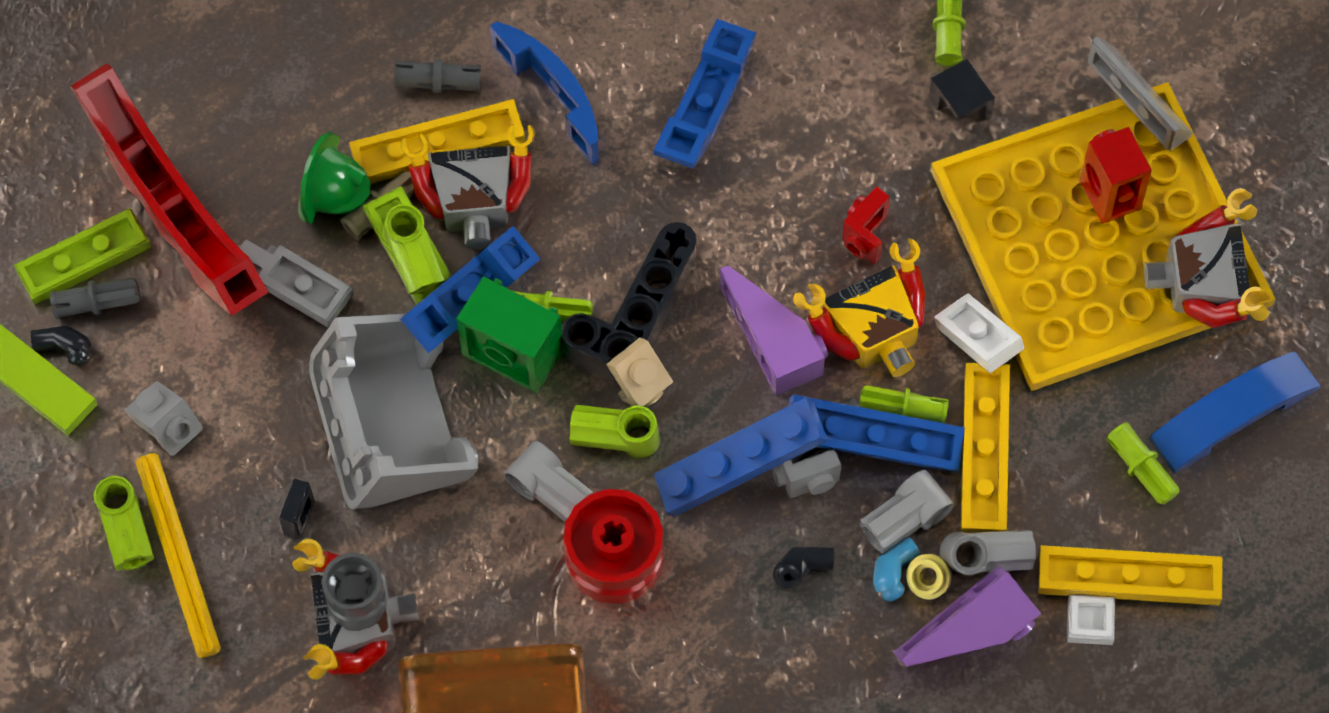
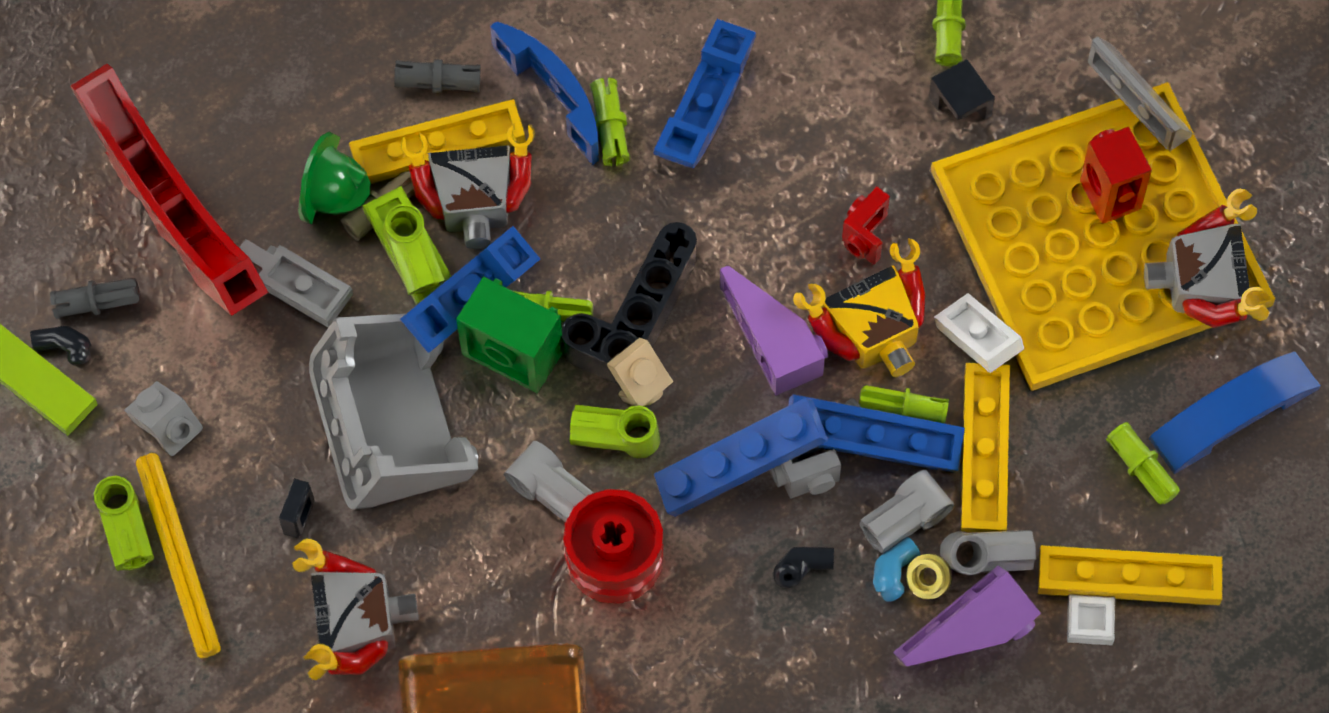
lime tile [14,207,152,305] -> none
dark grey wheel [321,552,387,631] -> none
none -> lime pin [590,78,630,166]

